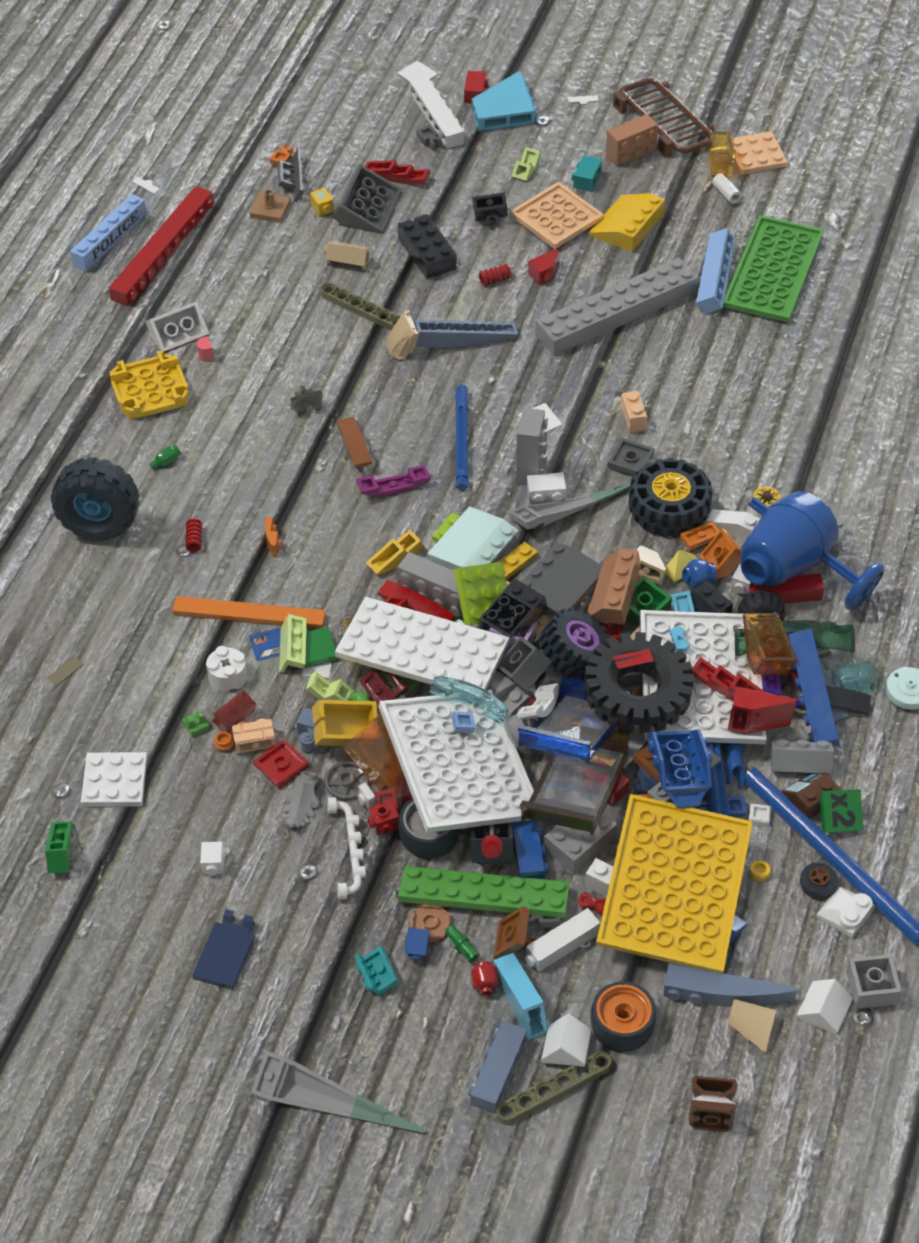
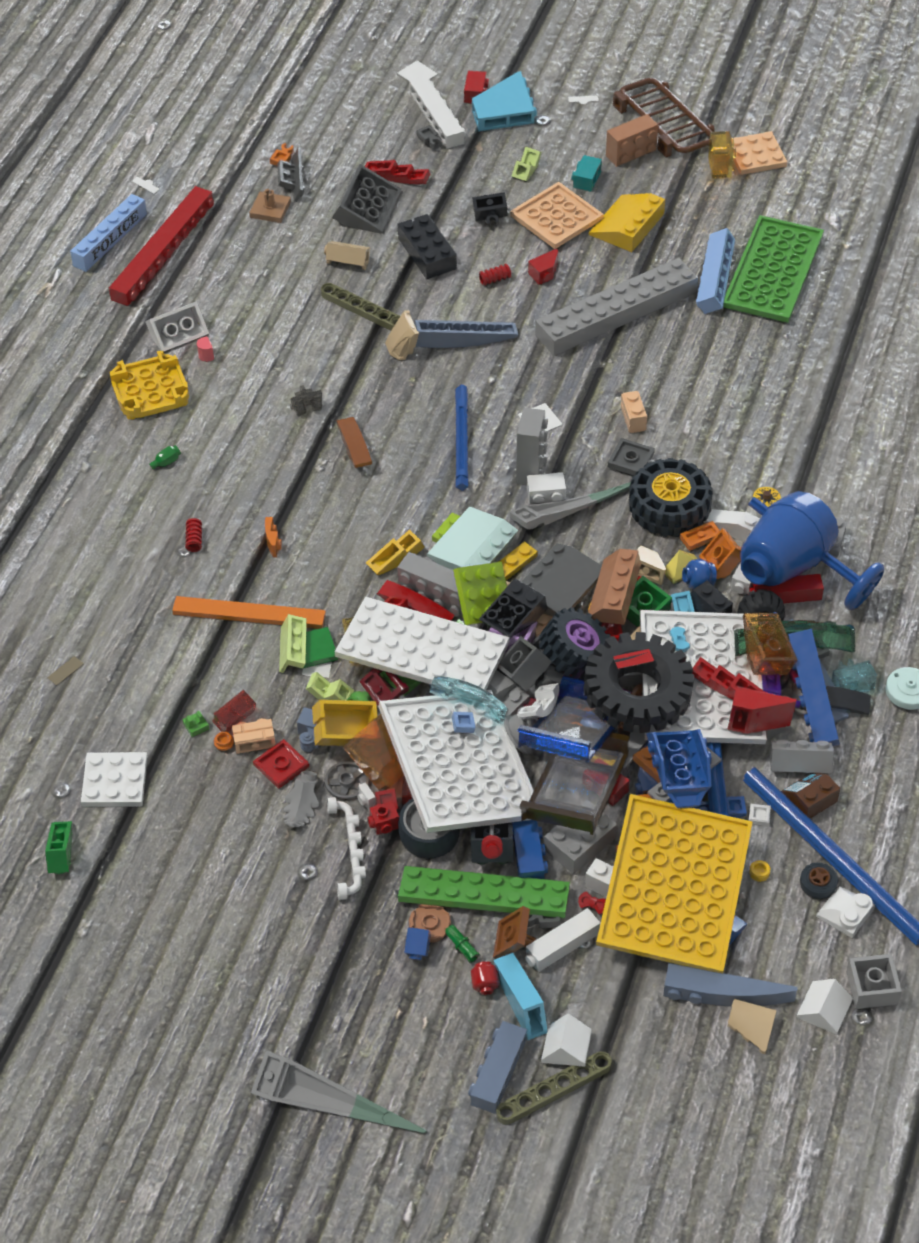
black wheel [51,457,139,541] -> none
dark blue tile [192,909,256,990] -> none
white brick [200,842,224,875] -> none
white brick [206,646,247,692] -> none
blue sticker [249,627,281,661] -> none
yellow brick [310,188,334,217] -> none
teal bracket [354,946,400,996] -> none
magenta slope [356,465,431,496] -> none
wheel [590,981,656,1052] -> none
reddish brown piece [688,1076,737,1132] -> none
white axle [712,173,742,204] -> none
blue piece [726,743,744,789] -> none
green tile [820,789,863,833] -> none

